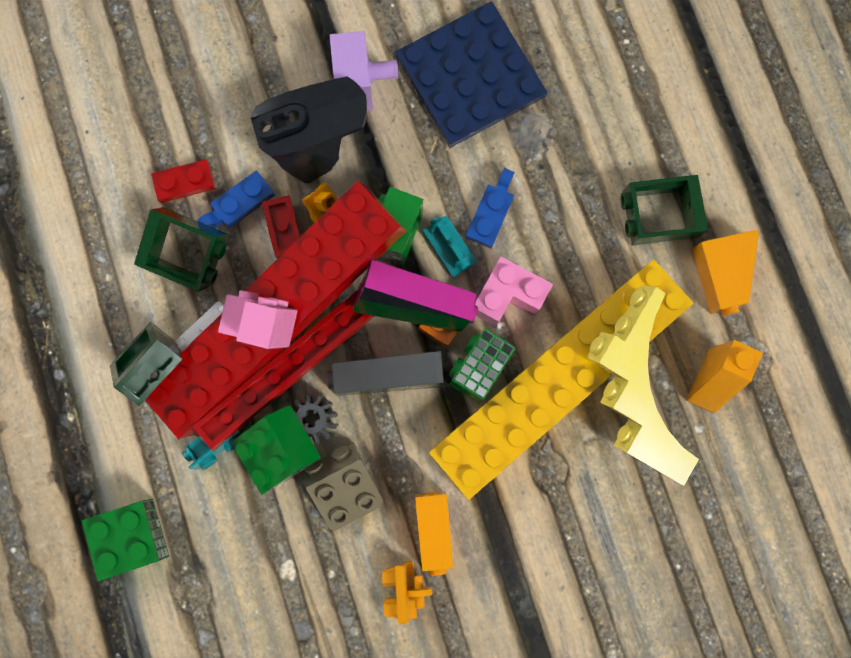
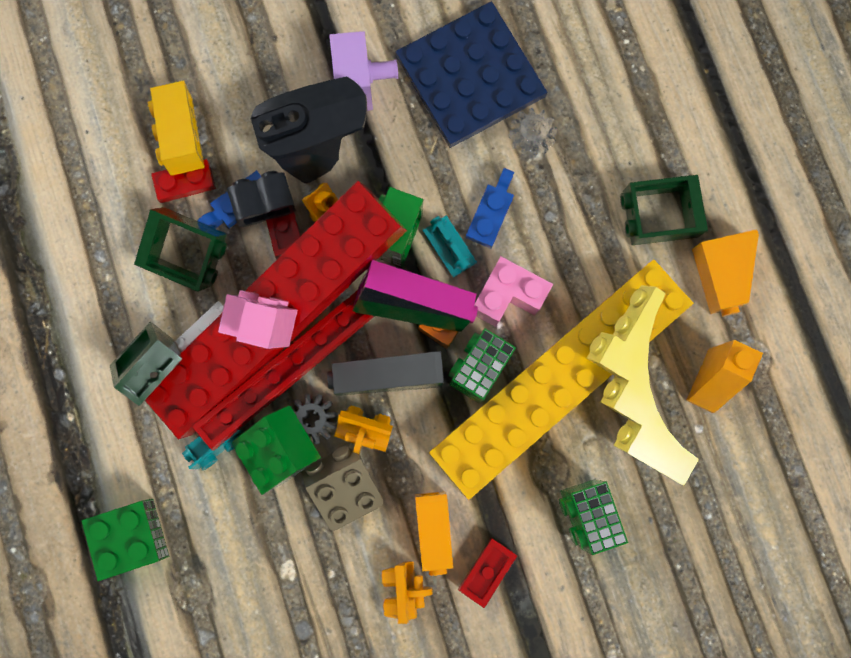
none -> yellow brick [148,80,205,176]
none -> black brick [227,171,296,228]
none -> light orange hips [334,405,393,454]
none -> red plate [458,537,518,608]
none -> brick [559,479,628,555]

